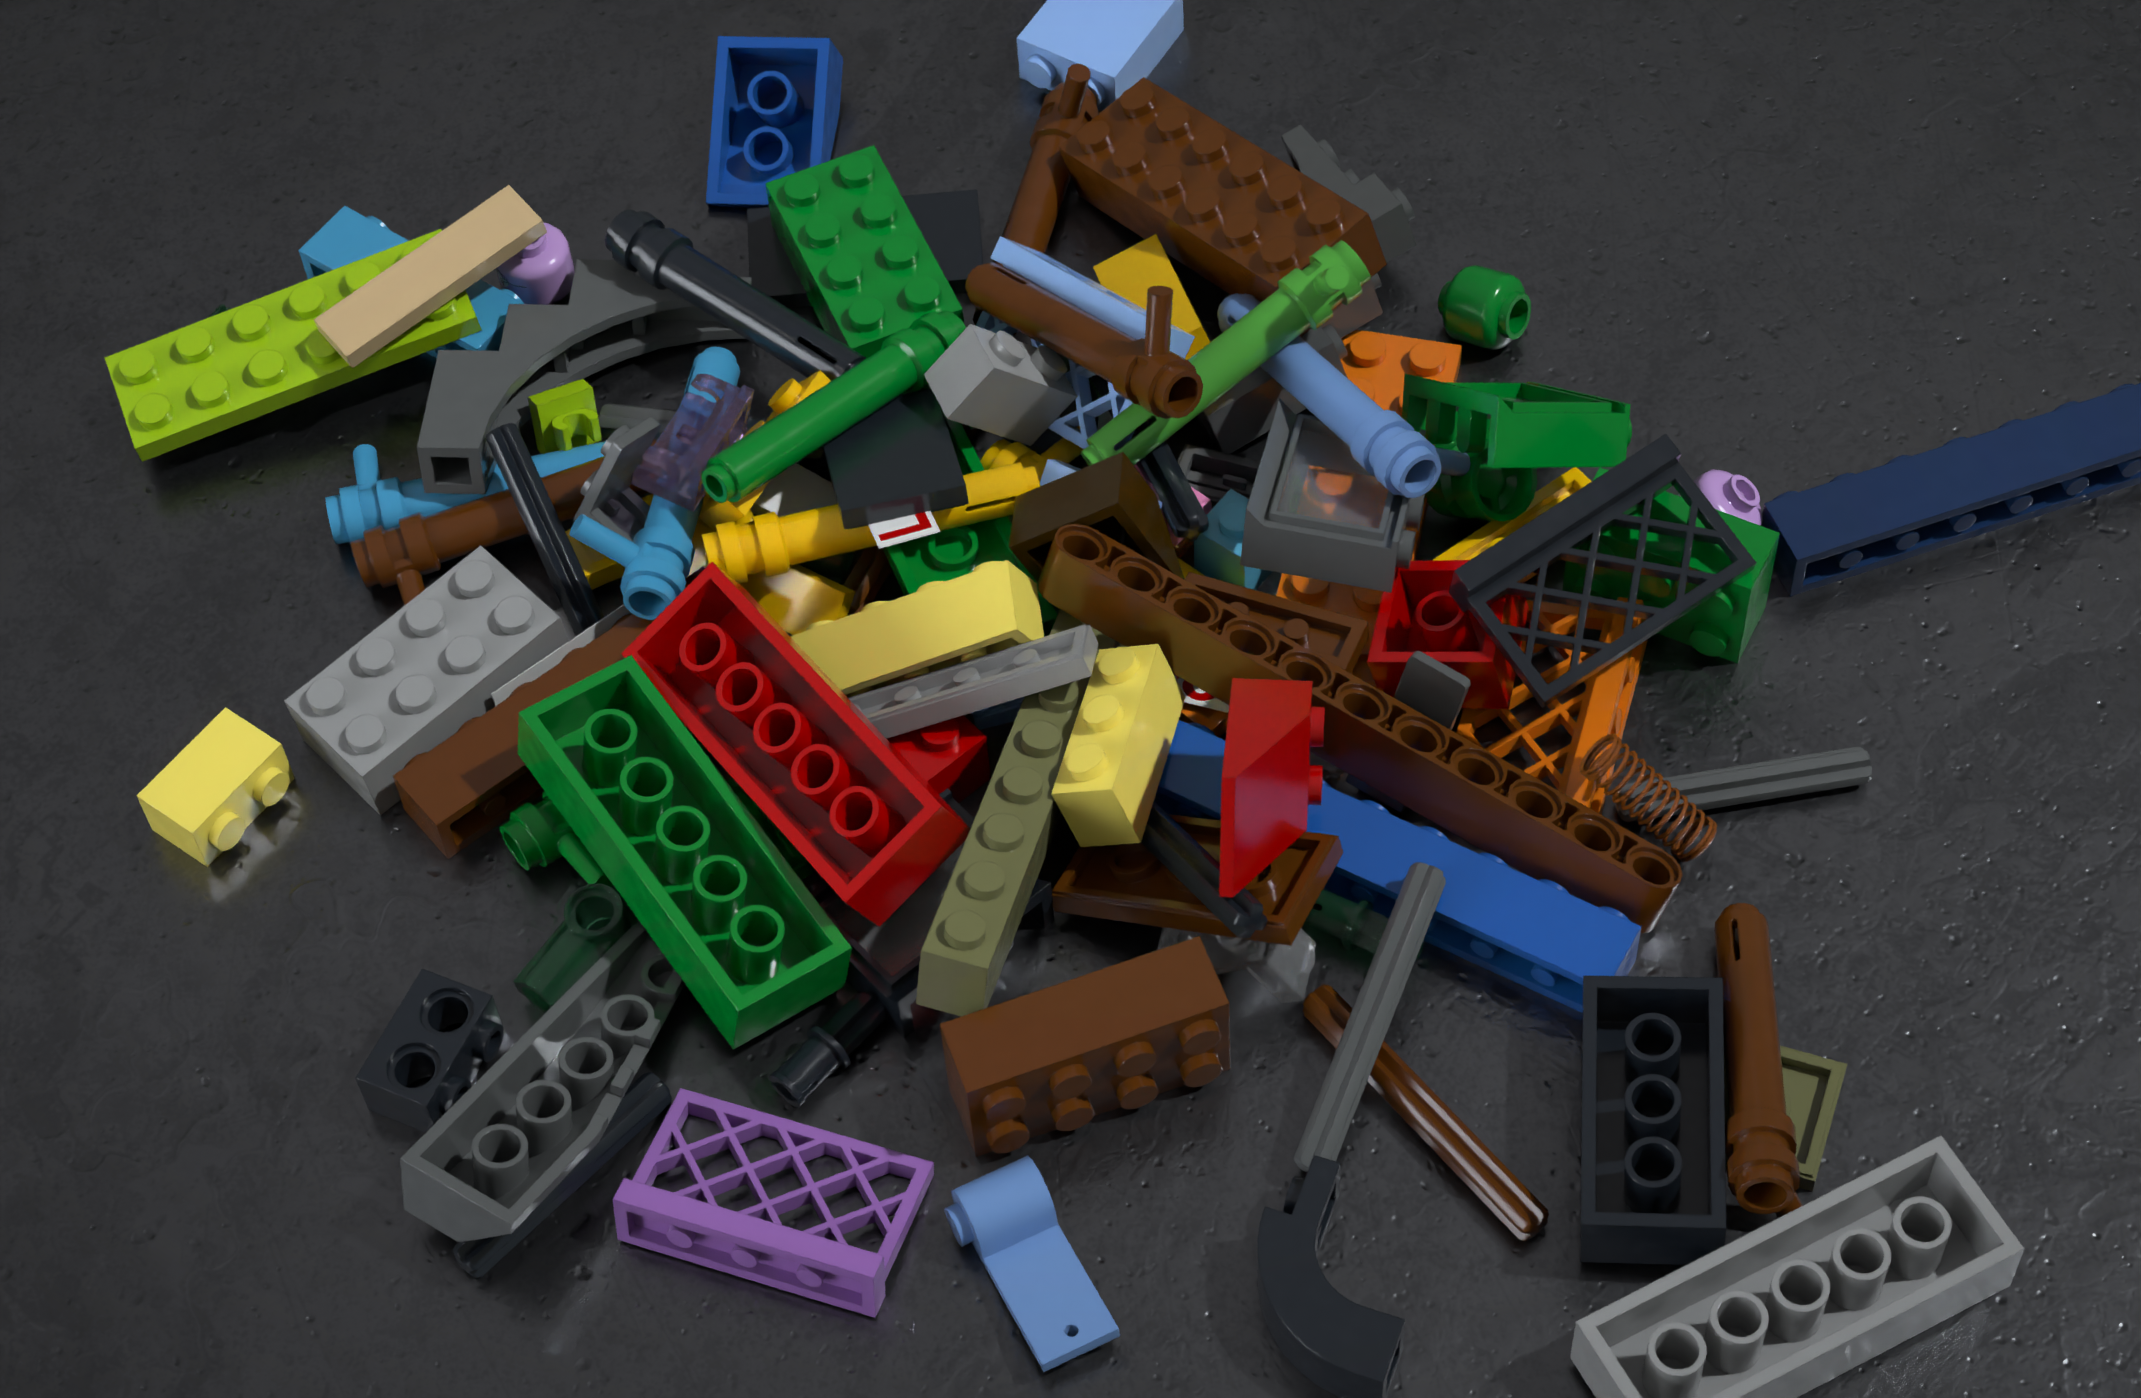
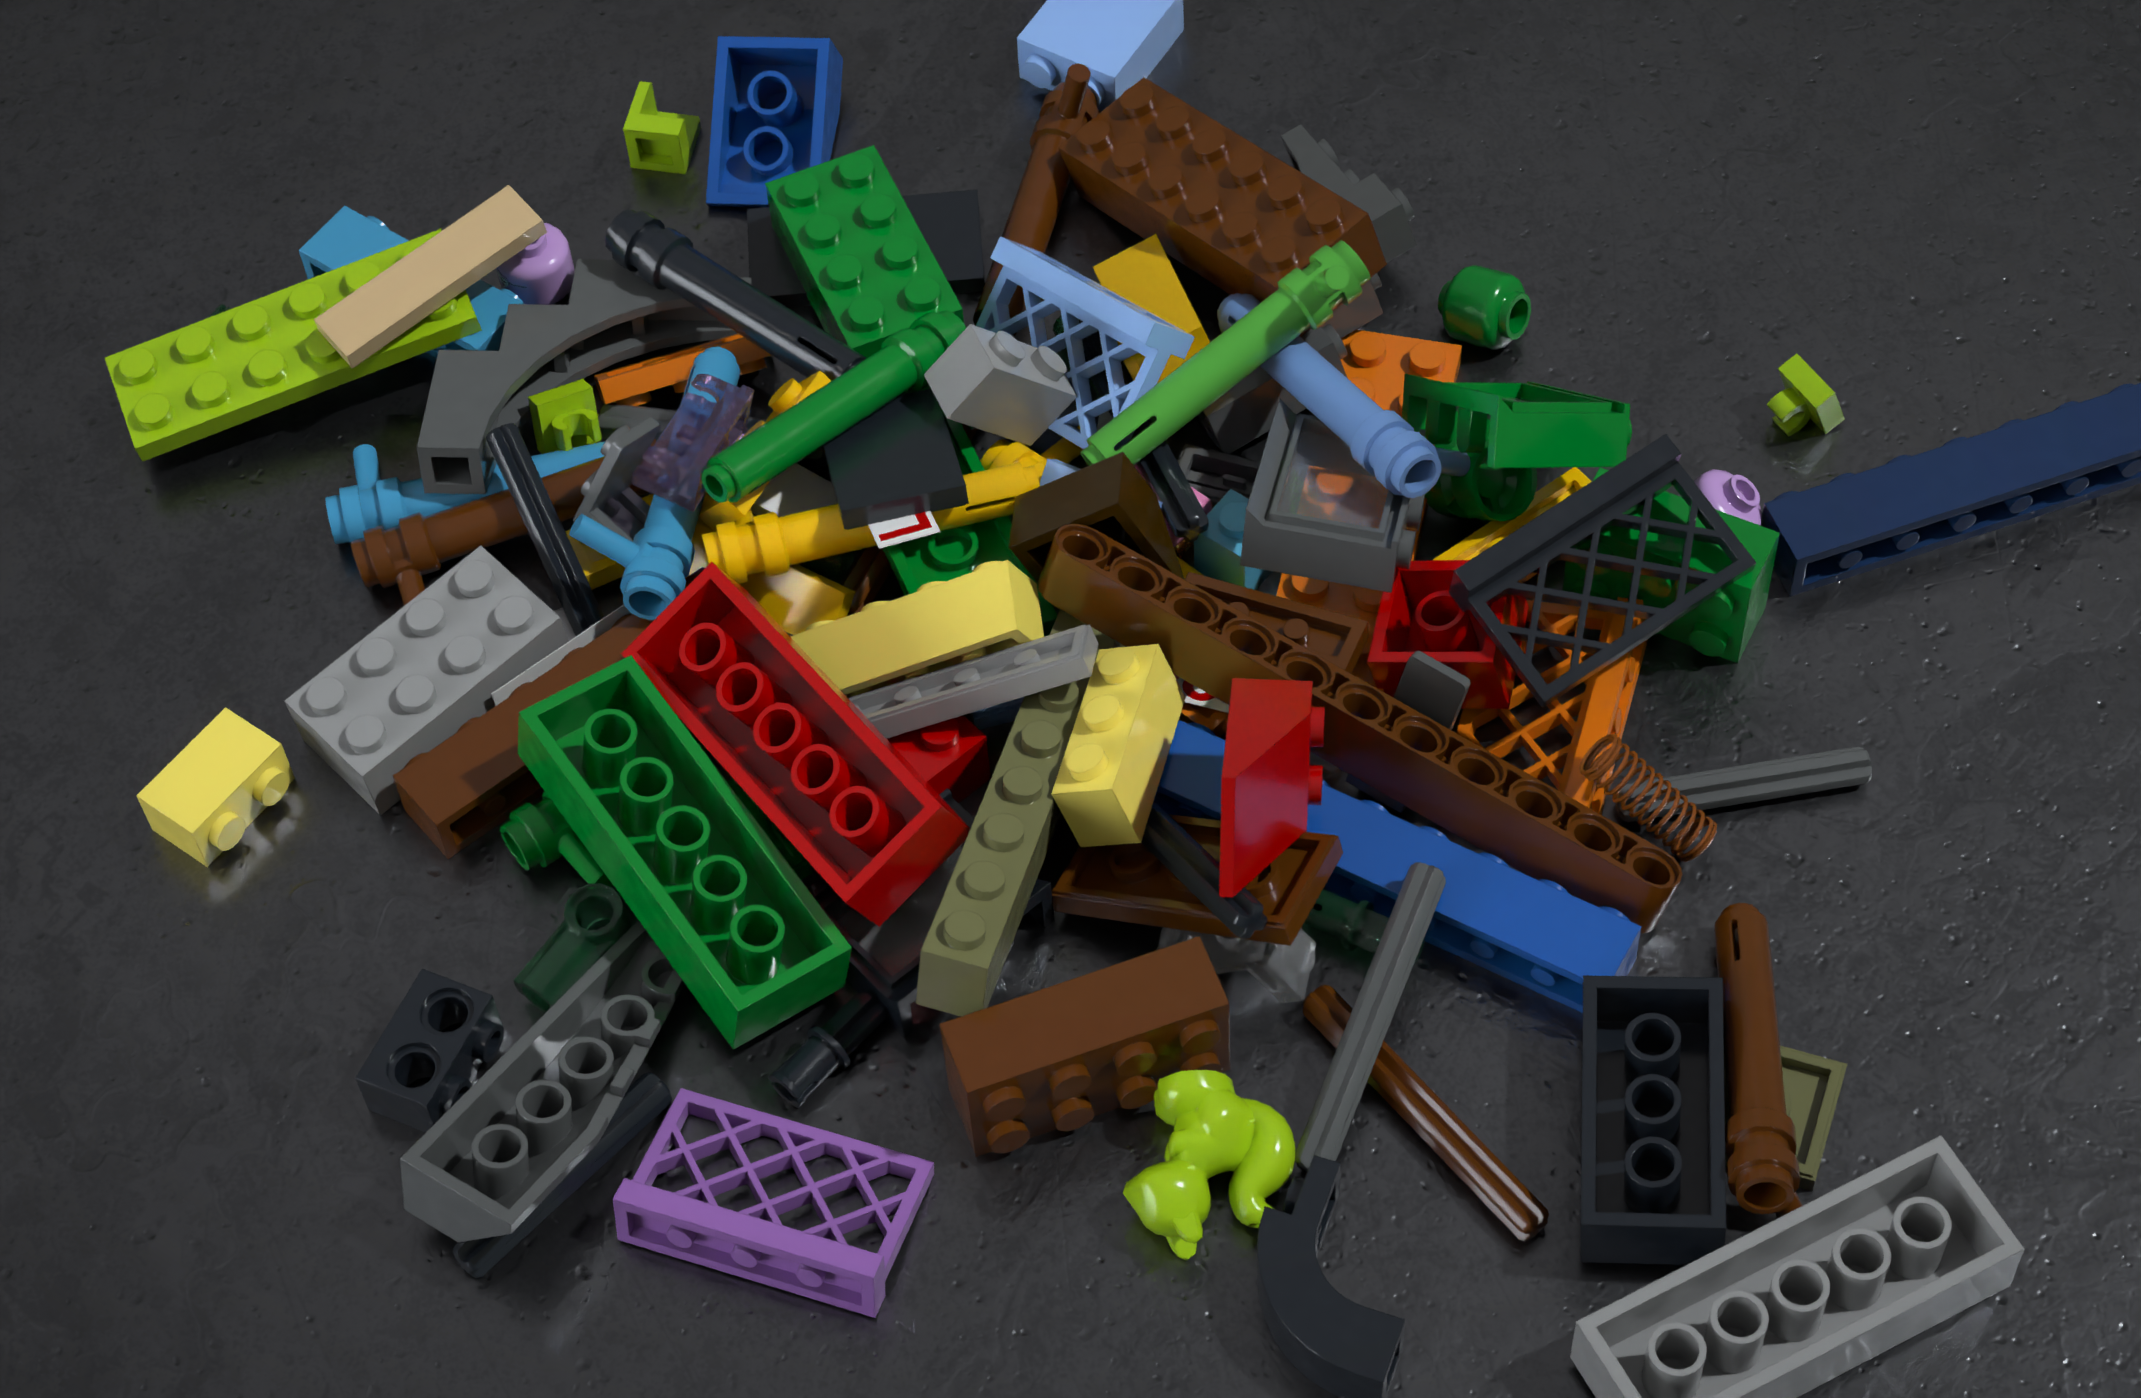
medium blue door [944,1156,1120,1372] -> none
reddish brown cylinder [966,262,1203,419] -> none
none -> orange plate [594,333,772,406]
none -> lime panel [623,81,701,174]
none -> lime animal [1123,1070,1295,1261]
none -> lime tile [1767,353,1845,437]

